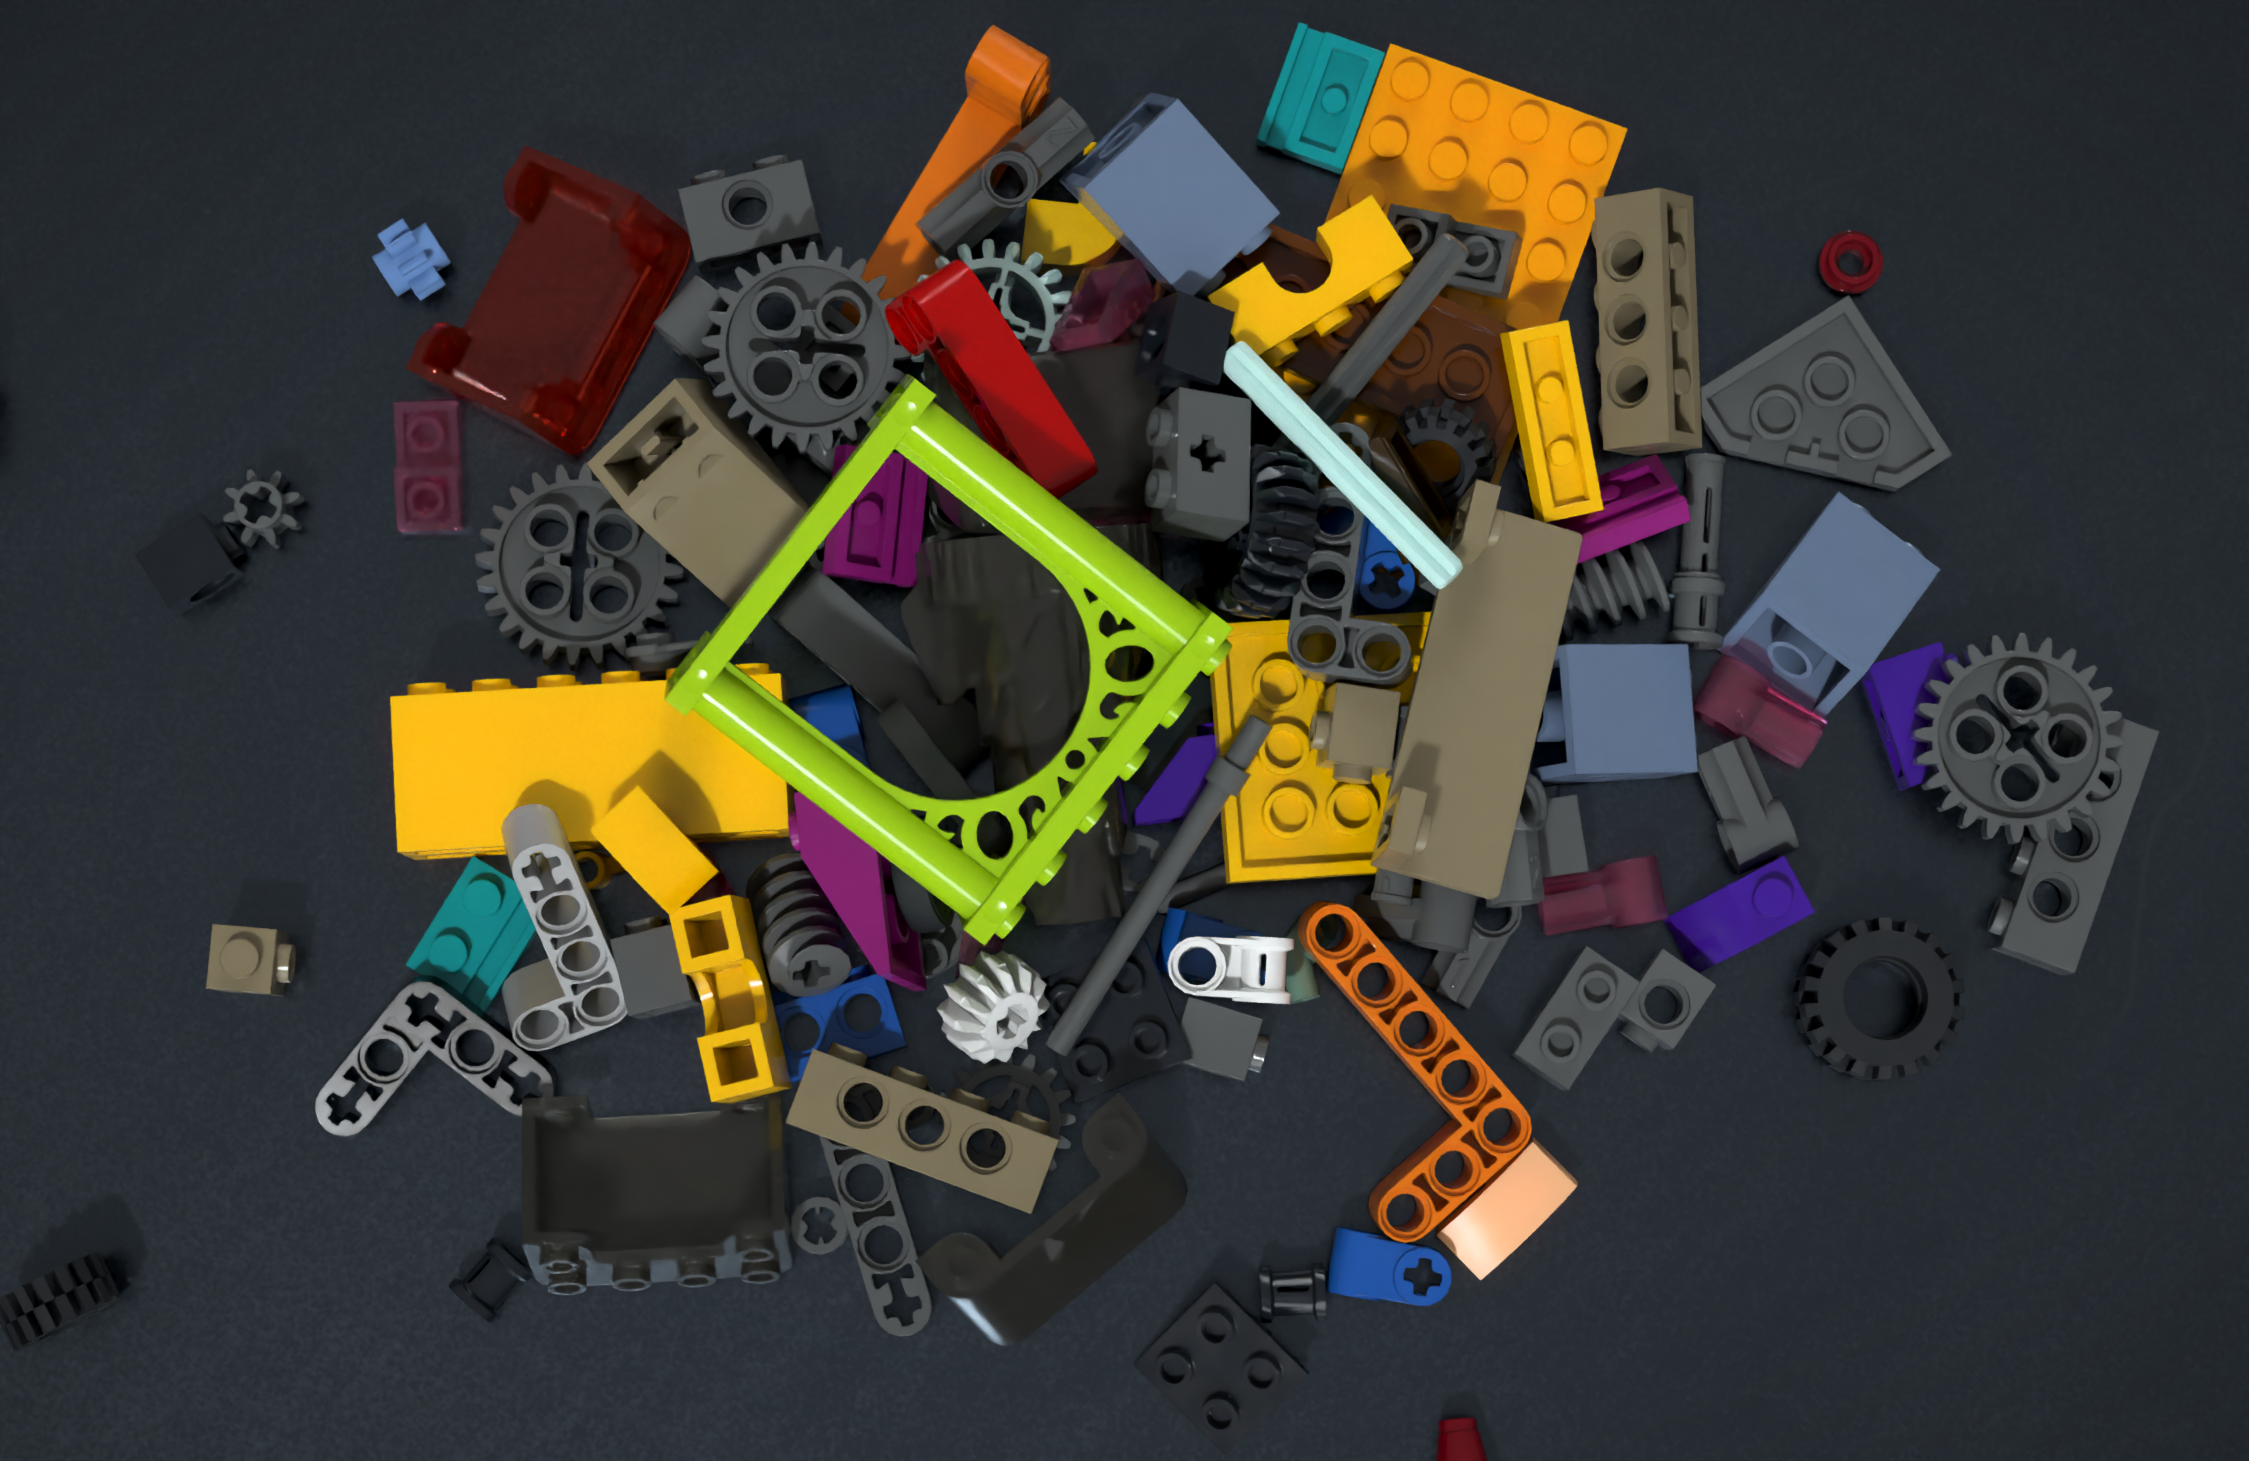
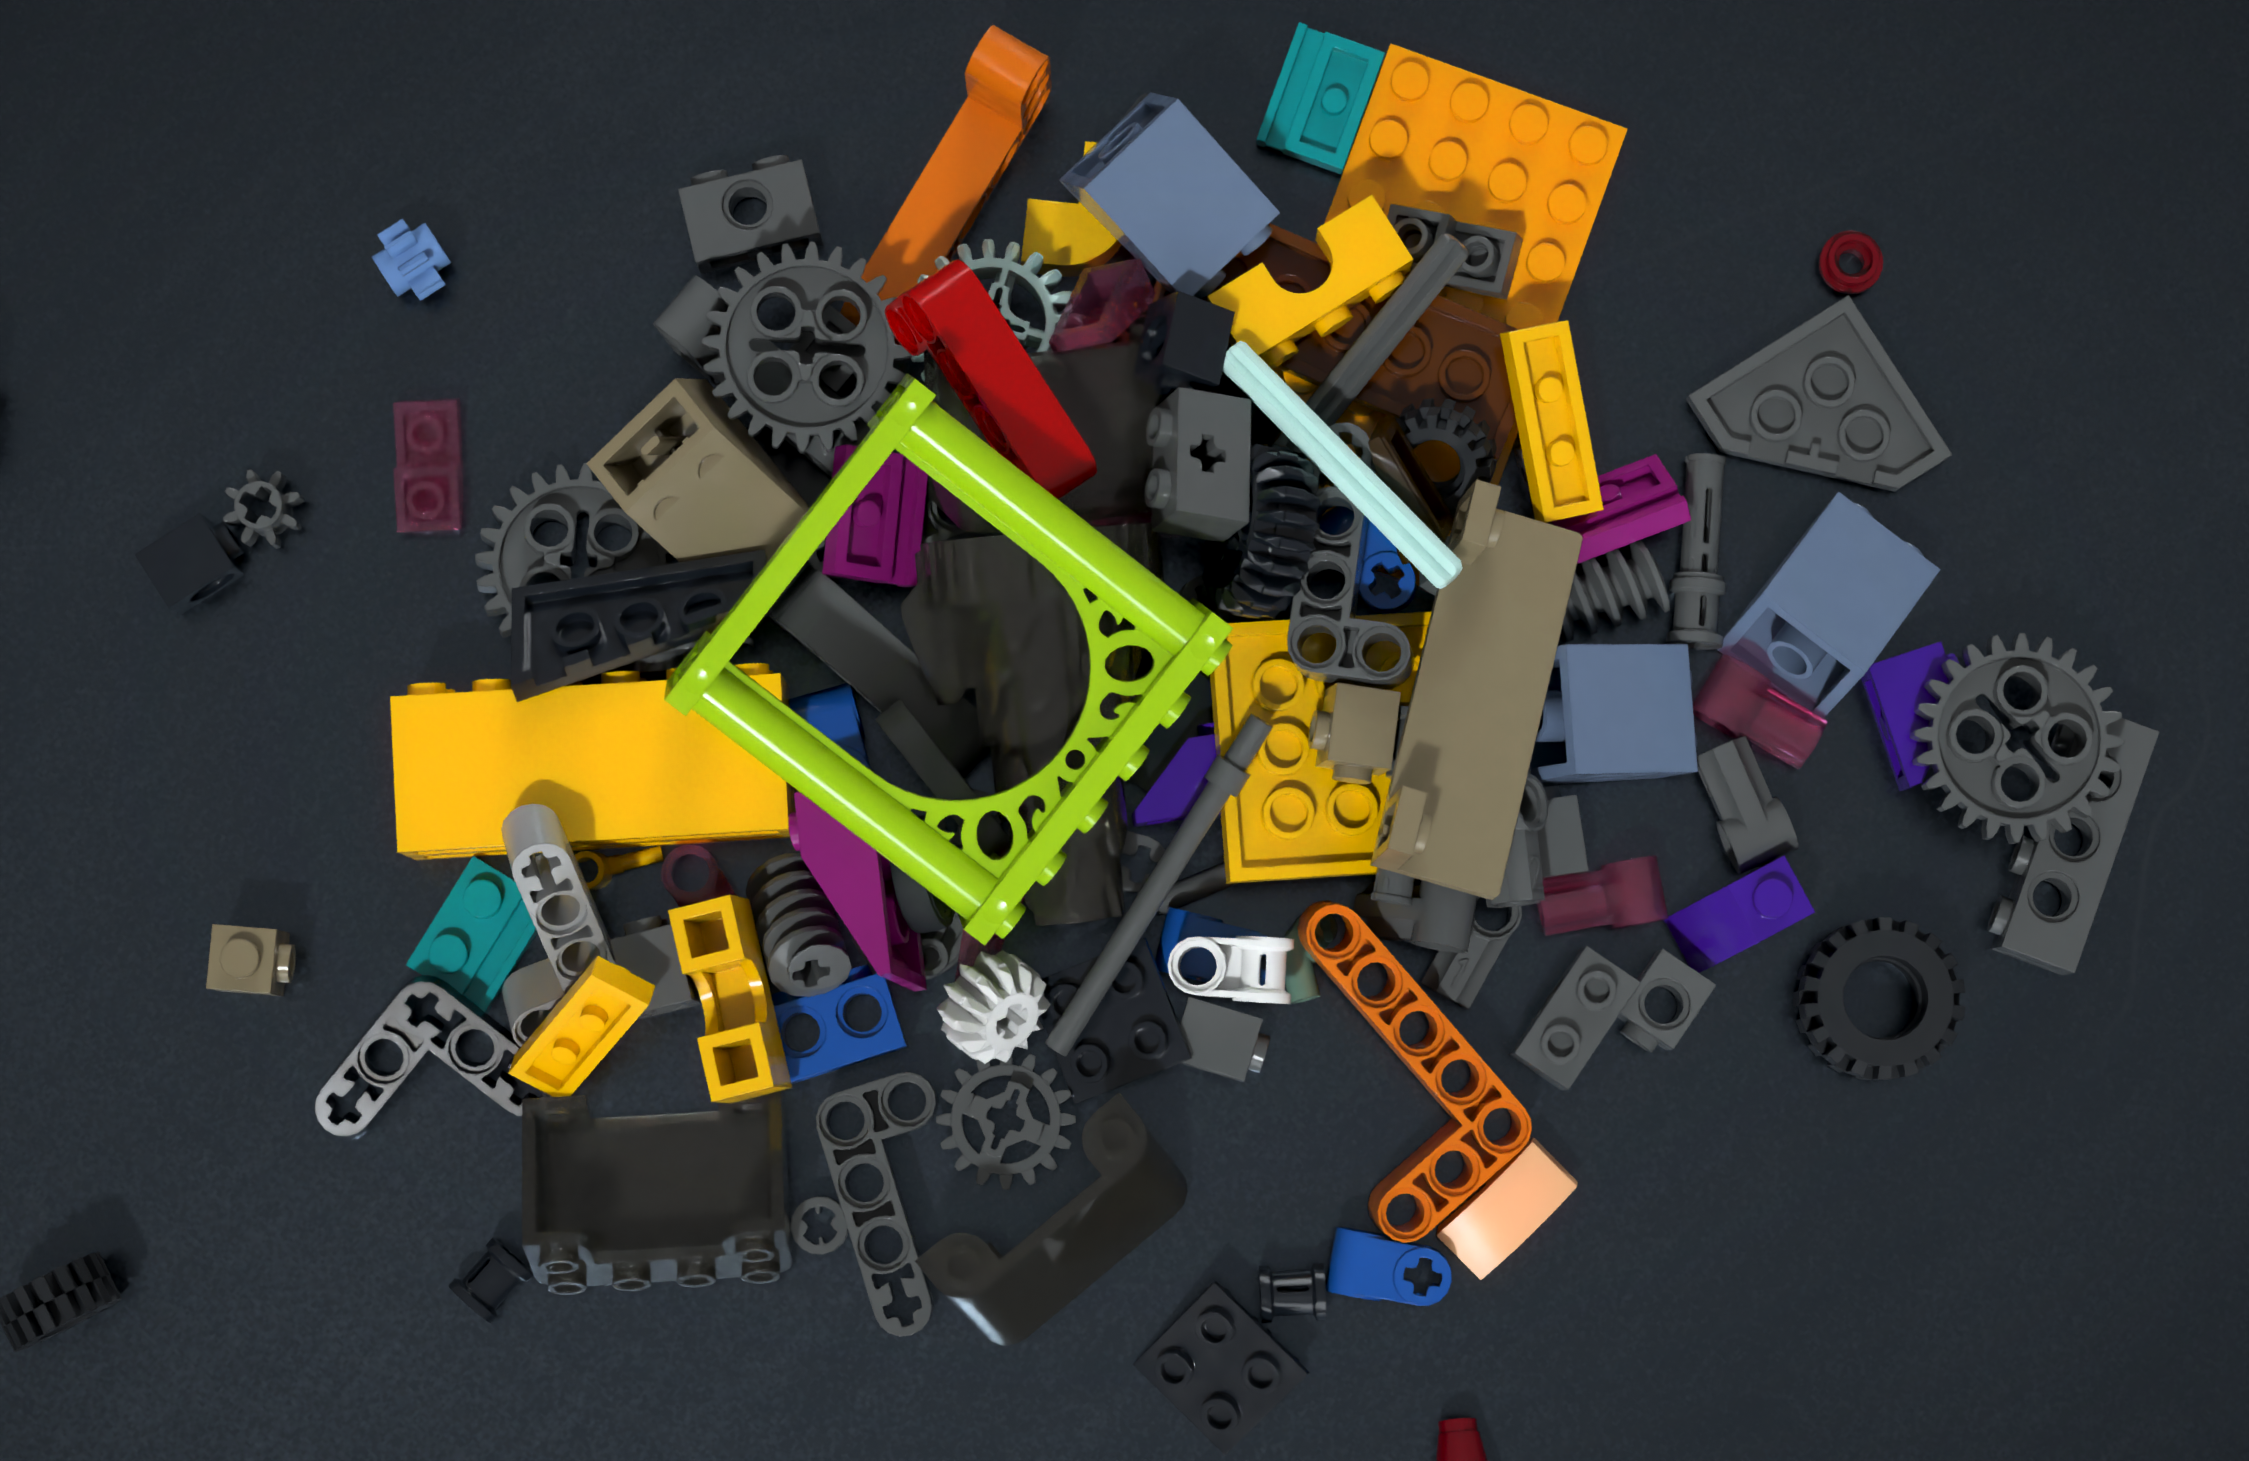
clear red windscreen [405,145,691,455] -> none
yellow brick [589,785,719,916] -> none
dark tan brick [785,1042,1059,1214] -> none
dark grey piece [915,97,1096,262] -> none
dark tan brick [1591,187,1702,456] -> none
none -> yellow plate [508,956,655,1103]
none -> black wing [511,550,772,702]

